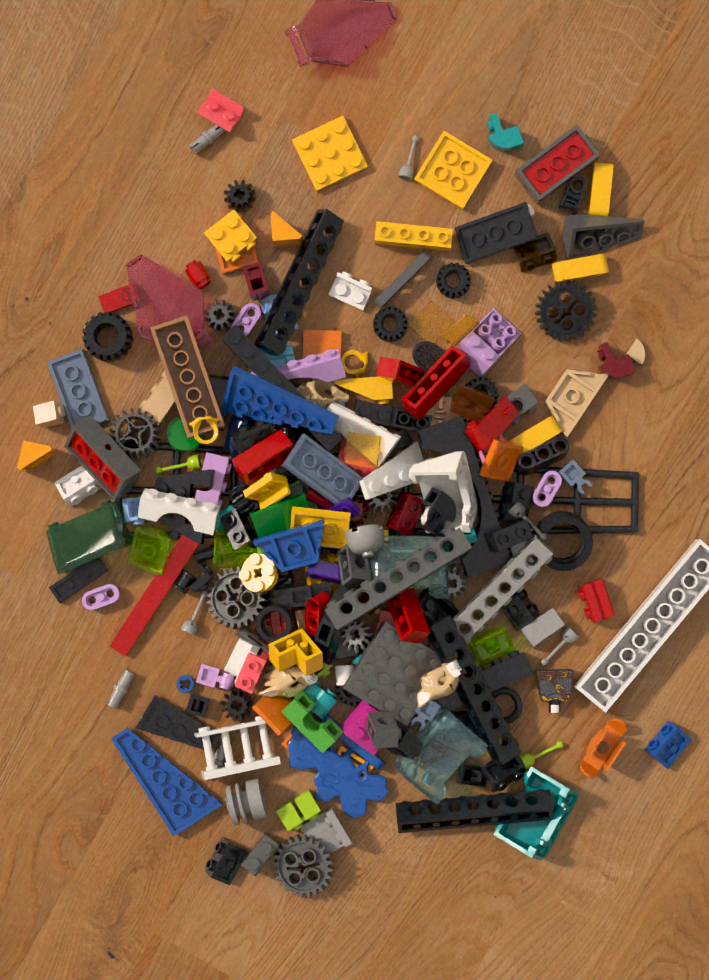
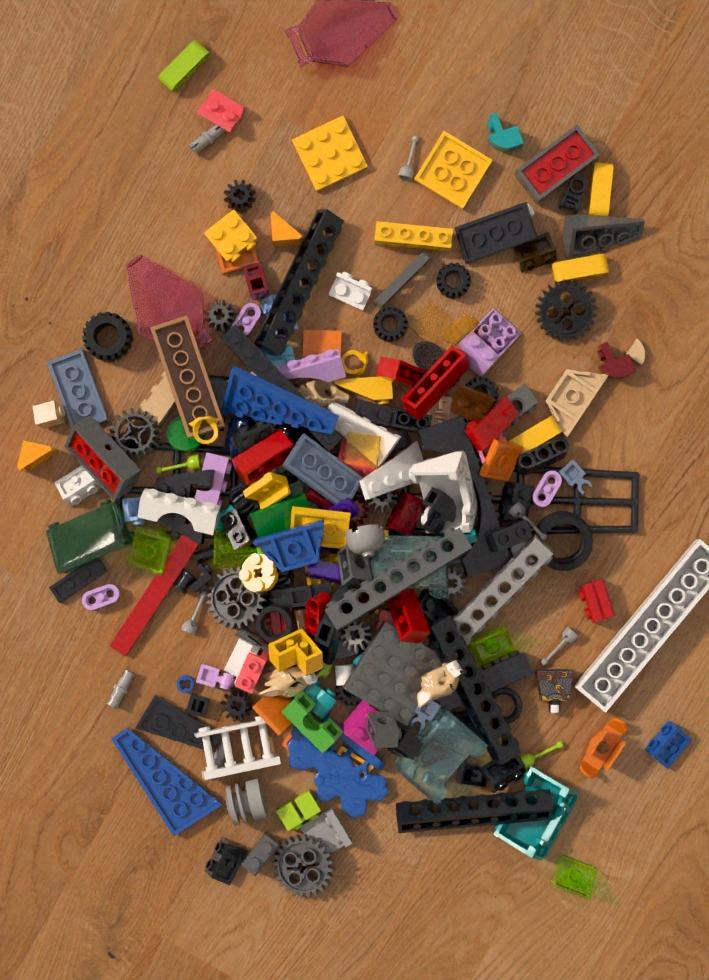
red tile [98,283,141,313] -> none
red brick [185,260,211,290] -> none
black bracket [495,588,540,631] -> none
light grey hinge [521,608,565,649] -> none
none -> lime beam [158,39,210,92]
none -> clear neon green slope [550,854,597,900]

